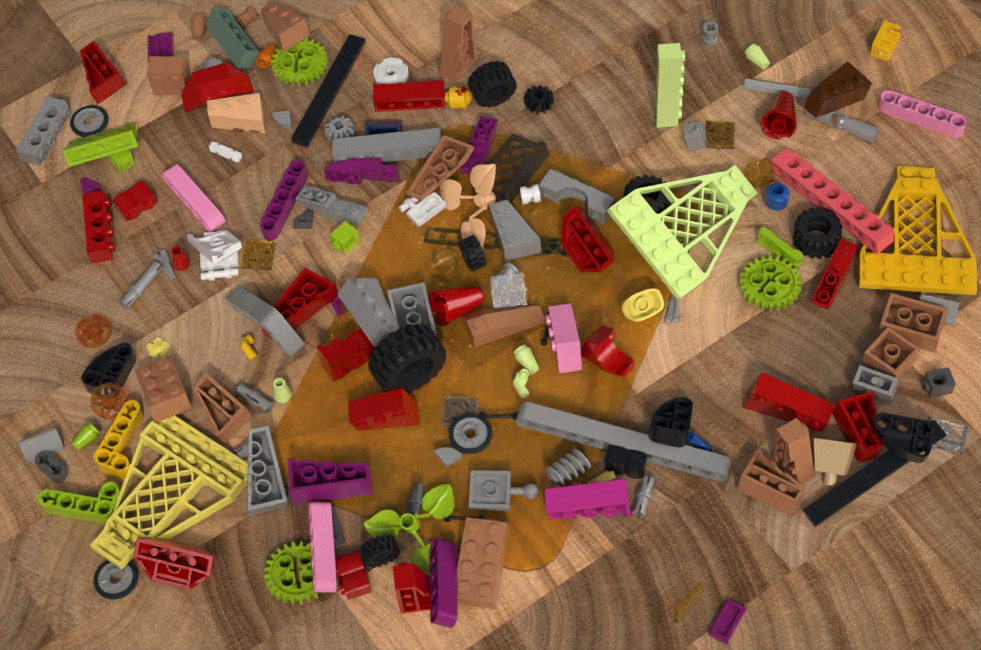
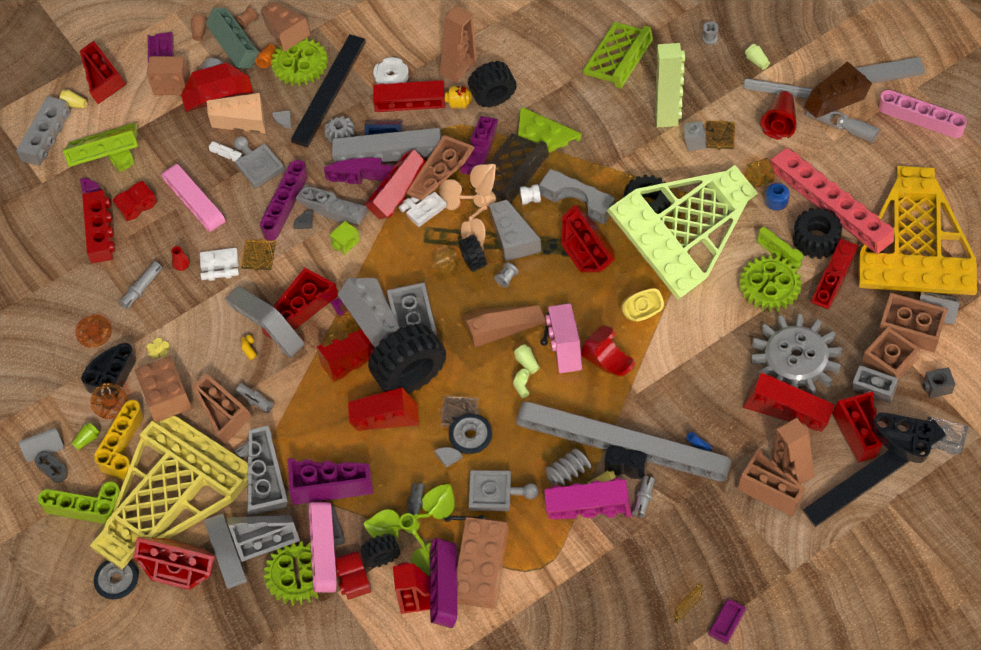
wheel [70,105,109,137] -> none
light grey piece [153,249,176,280] -> none
white wing [187,230,242,264] -> none
yellowish green cone [273,378,292,403] -> none
red cone [429,286,484,327] -> none
black hinge [479,412,518,420] -> none
clear piece [490,273,527,308] -> none
black gear [524,84,554,115] -> none
black beam [648,397,693,448] -> none
light grey piece [665,294,680,323] -> none
tan torso [814,438,857,486] -> none
yellow hinge [870,19,901,62] -> none
none -> light yellow cone [59,89,87,109]
none -> light grey slope [204,513,247,589]
none -> light grey wedge [227,515,300,562]
none -> light grey plate [234,136,285,189]
none -> brick [364,150,426,220]
none -> lime wing [518,107,582,153]
none -> lime fence [583,22,653,89]
none -> light grey gear [751,314,842,395]
none -> light grey tile [856,57,925,84]

